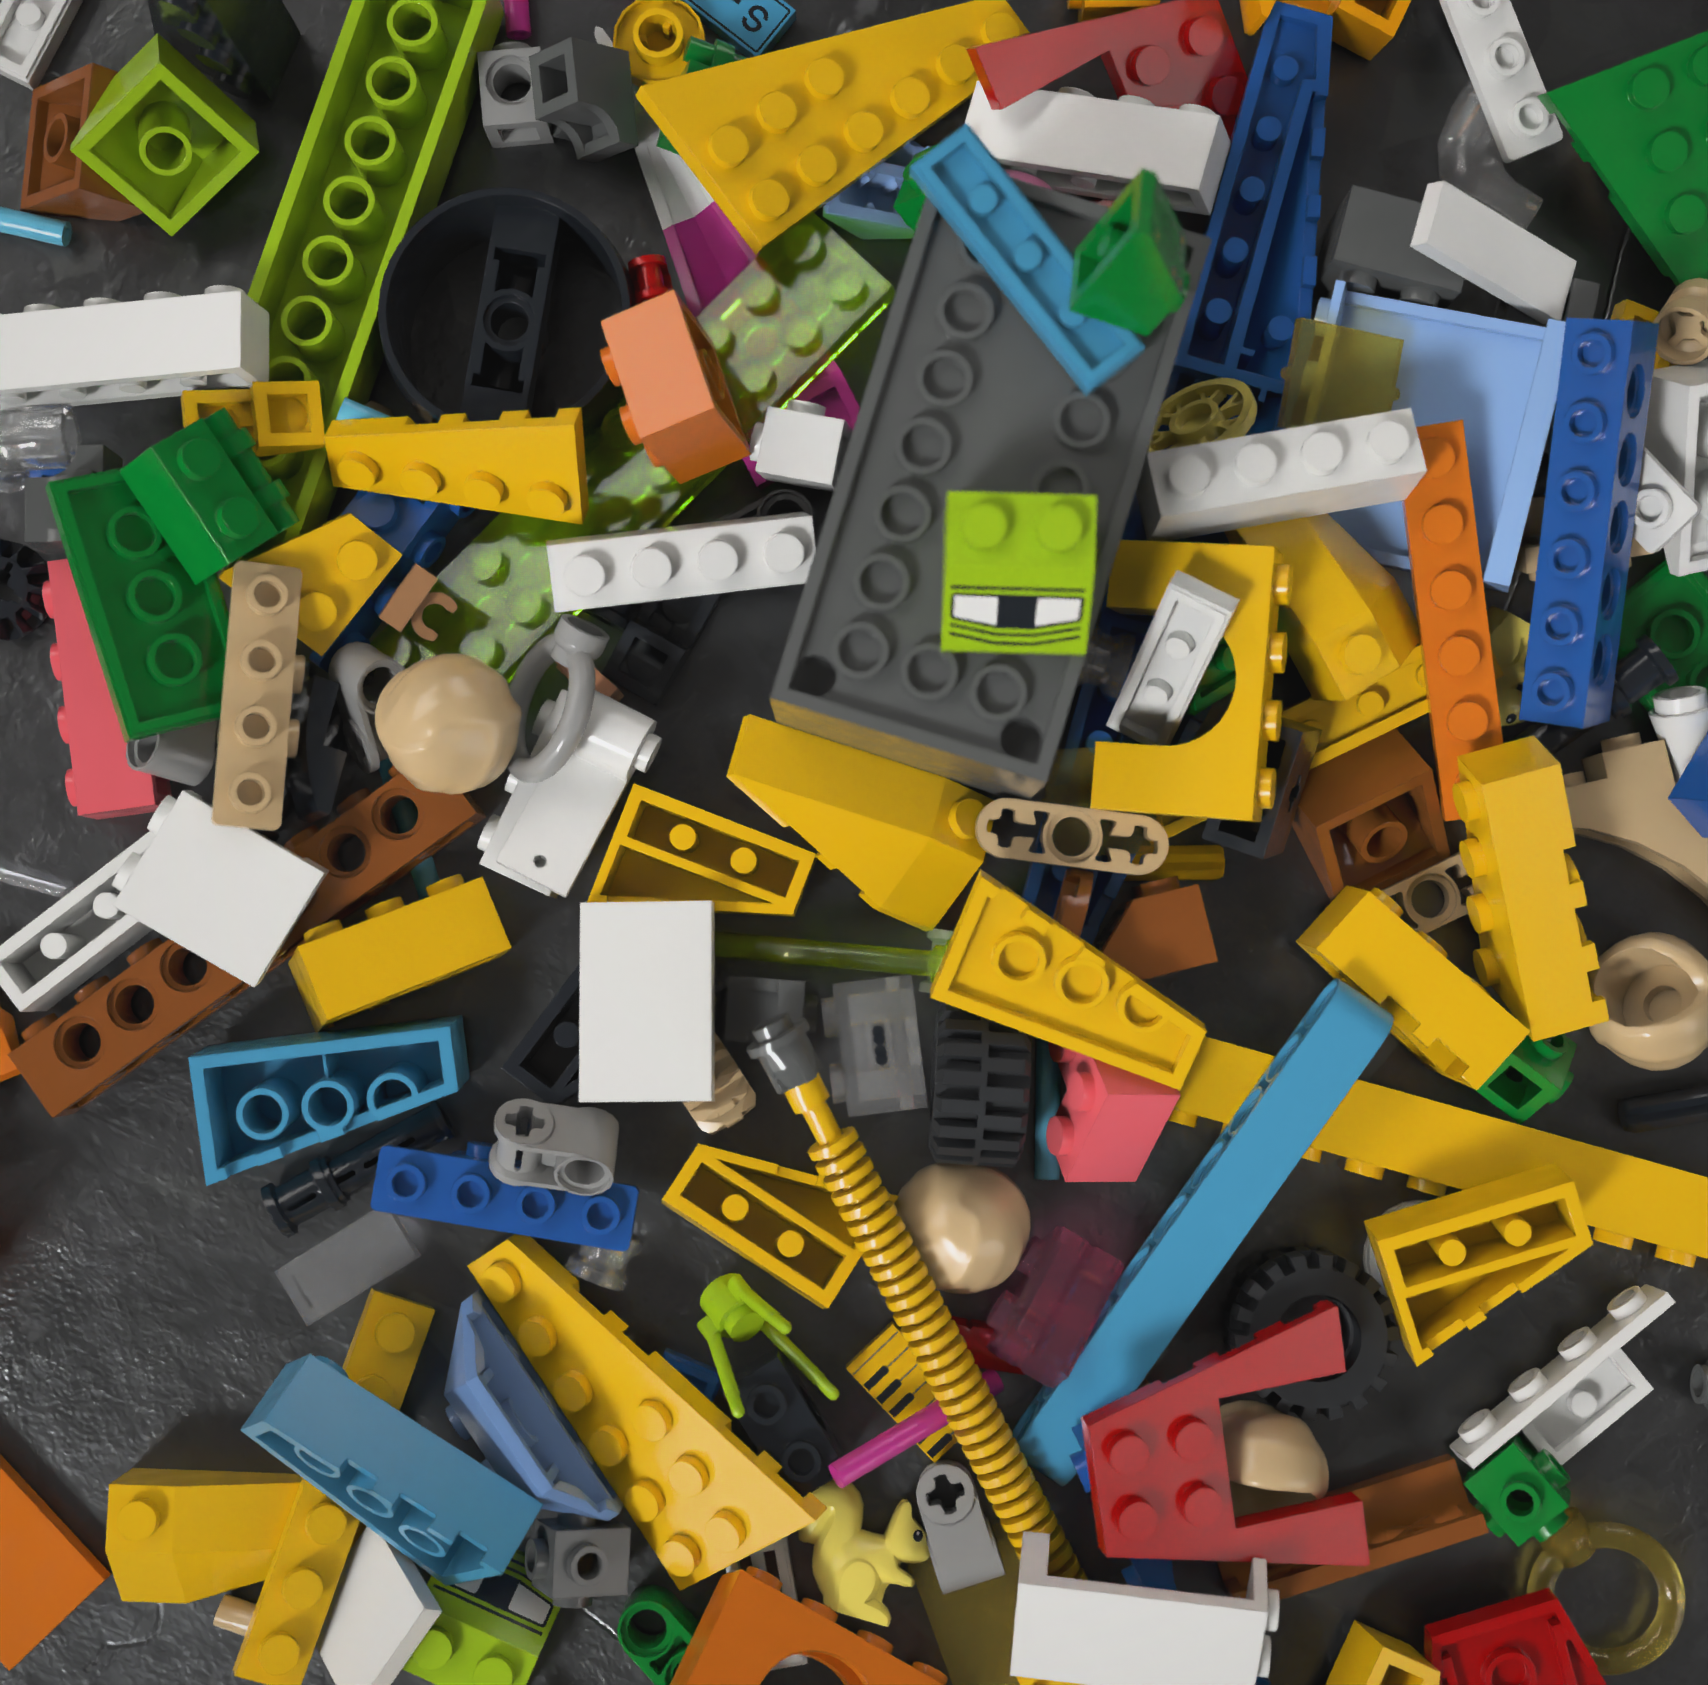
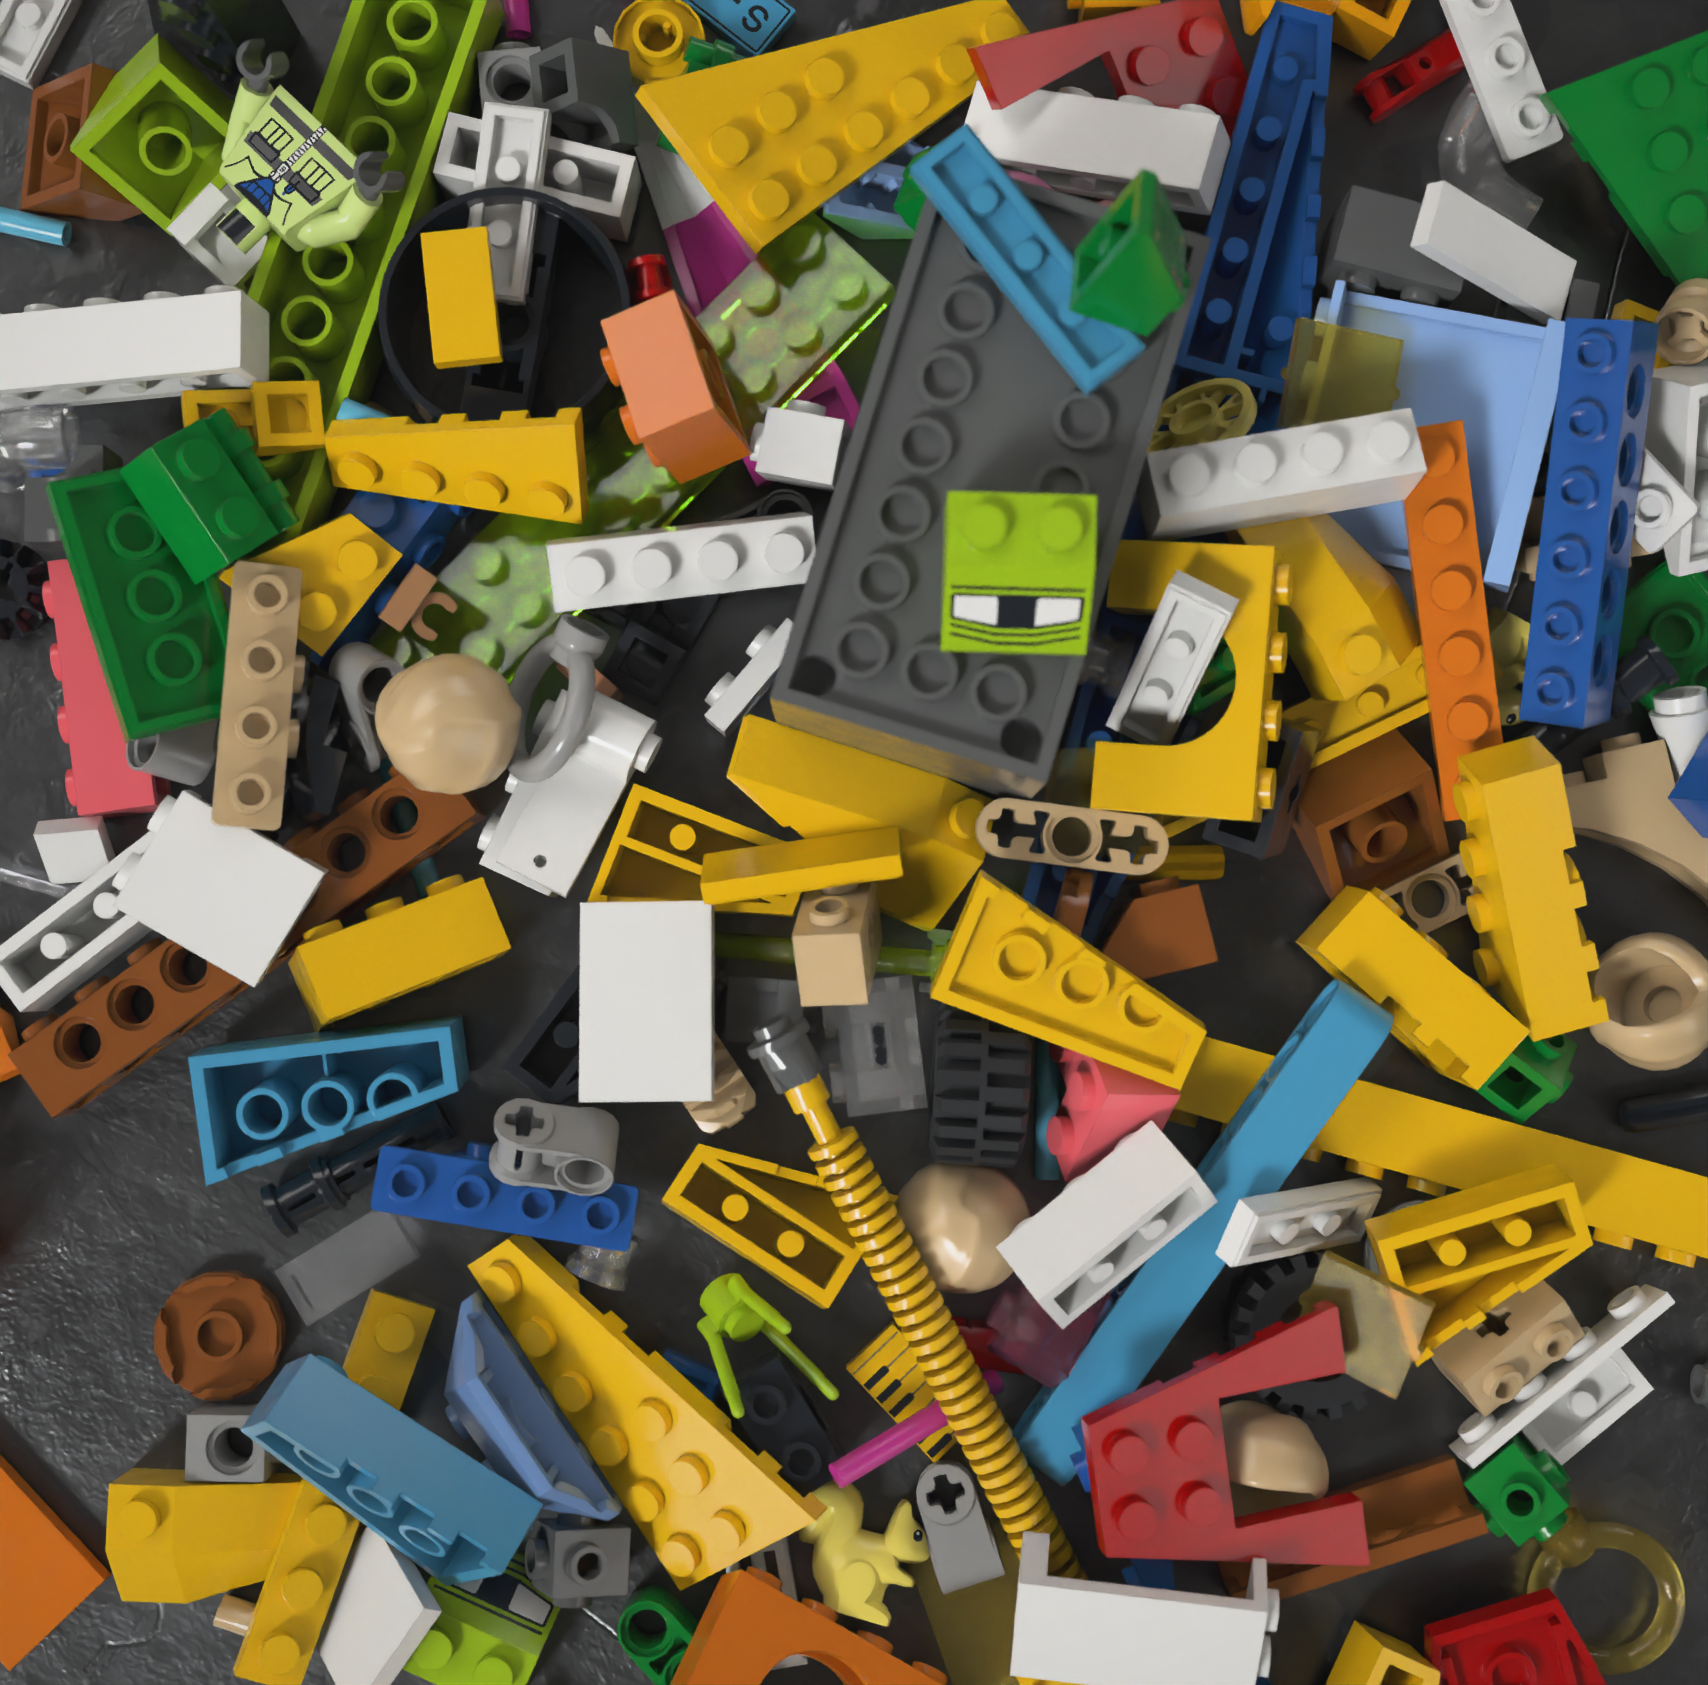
none -> white tile [33,816,116,885]
none -> dark orange tile [154,1270,286,1400]
none -> white brick [166,182,268,295]
none -> light grey brick [185,1403,283,1482]
none -> torso [216,38,405,255]
none -> yellow tile [420,226,503,369]
none -> white brick [433,112,642,243]
none -> white tile [468,101,552,306]
none -> yellow tile [700,825,903,905]
none -> white plate [704,618,793,738]
none -> tan brick [792,881,883,1007]
none -> white brick [996,1120,1218,1329]
none -> white tile [1215,1176,1383,1267]
none -> clear yellow piece [1299,1250,1436,1399]
none -> red bar [1352,28,1466,124]
none -> tan brick [1431,1280,1585,1418]

